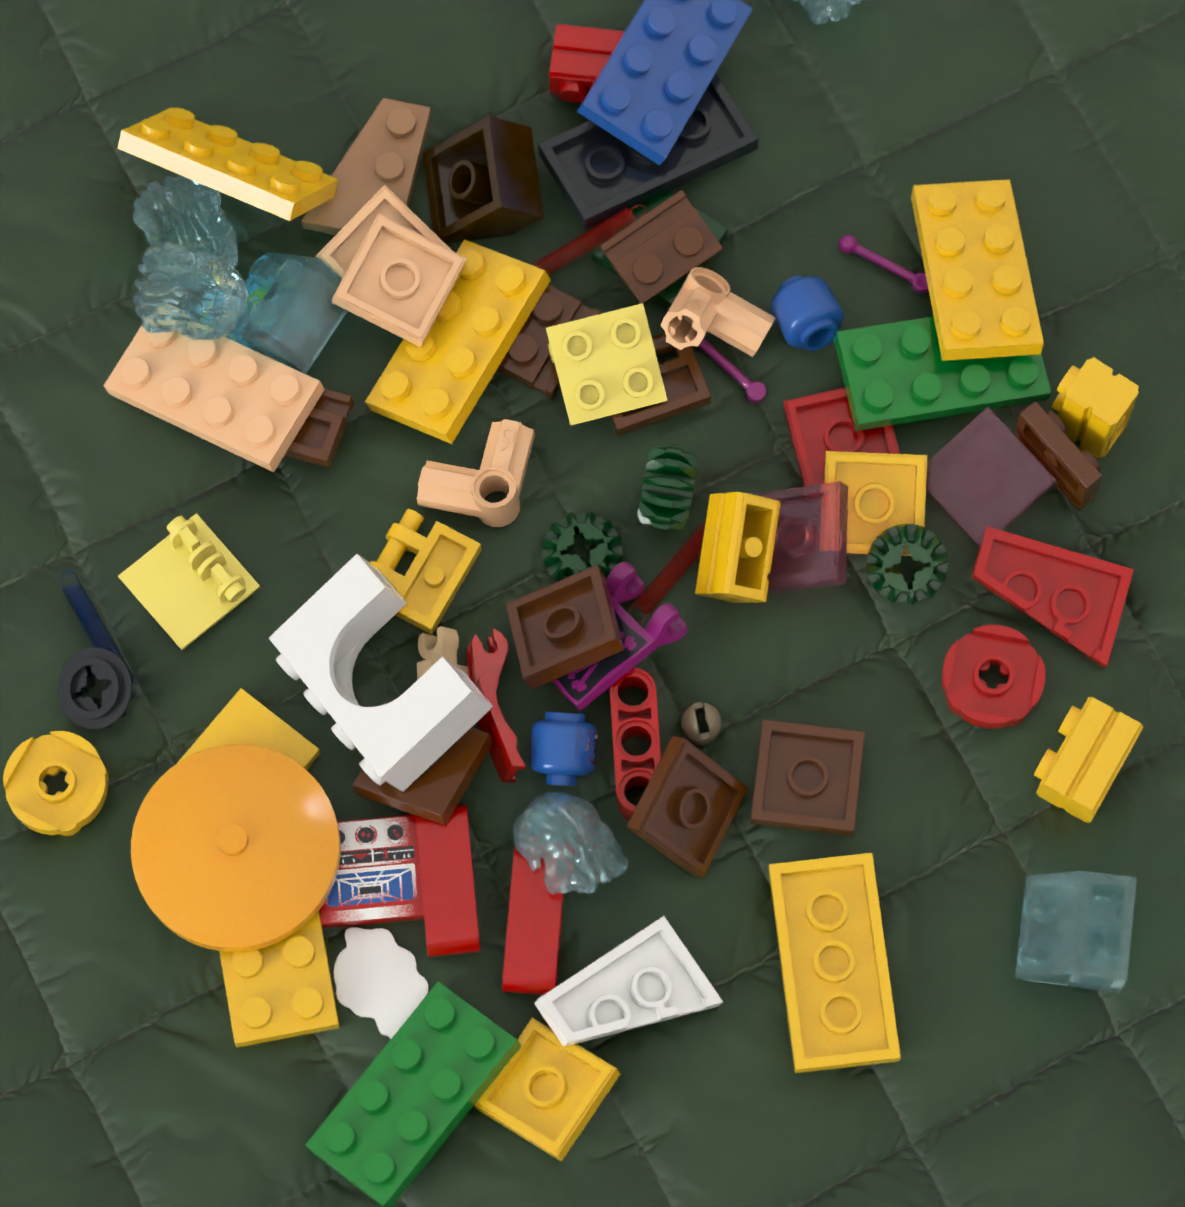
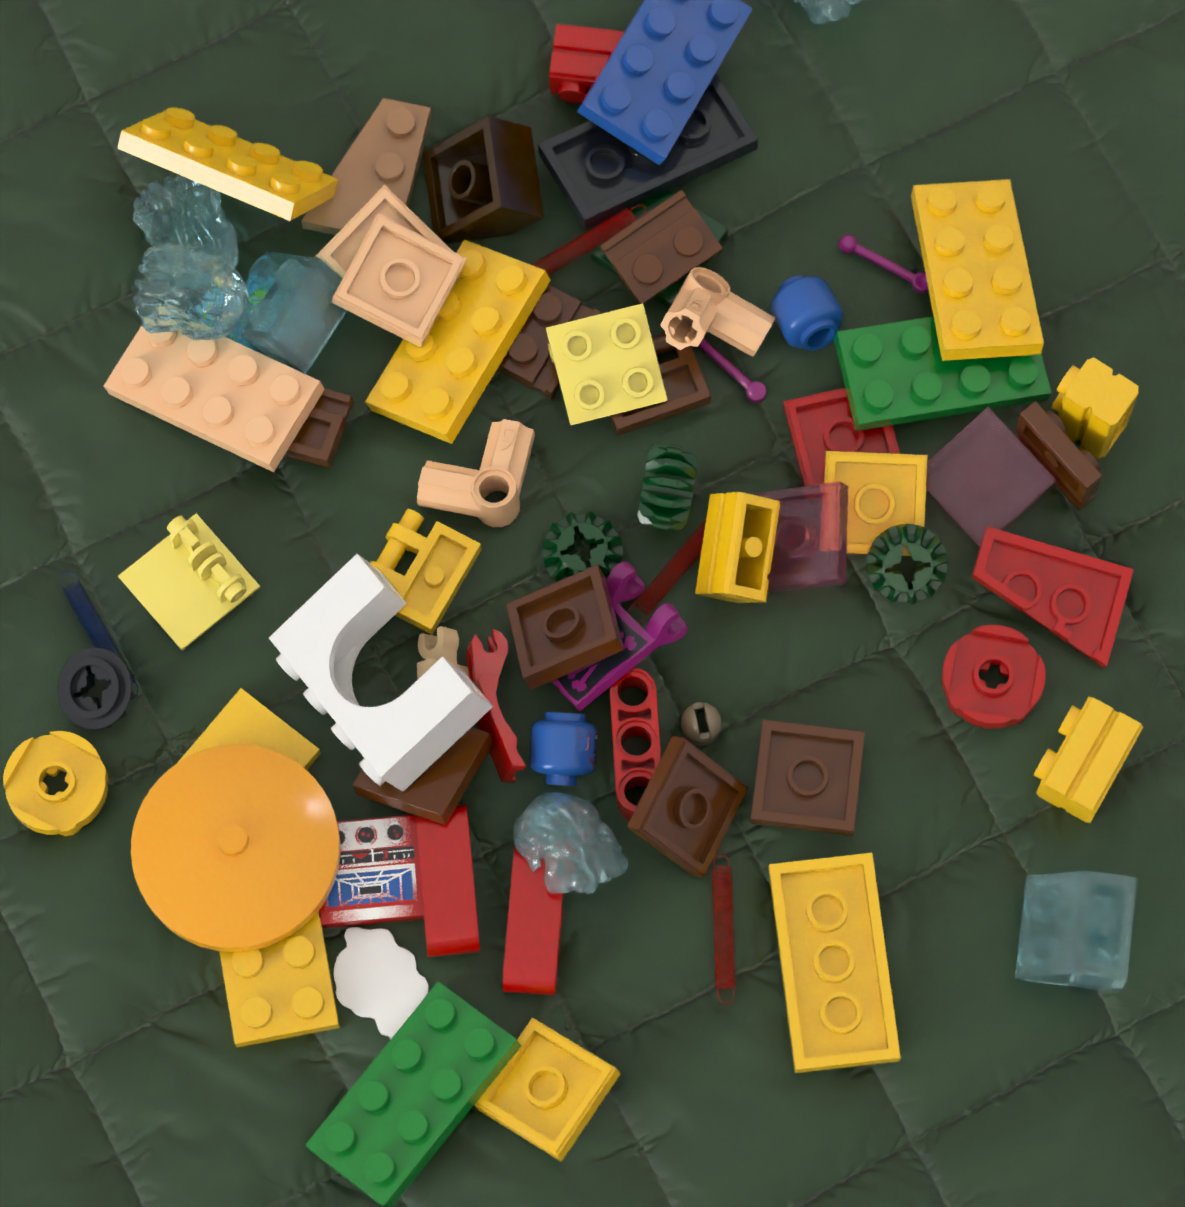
white wing [534,916,723,1047] -> none
none -> red piece [712,853,736,1005]

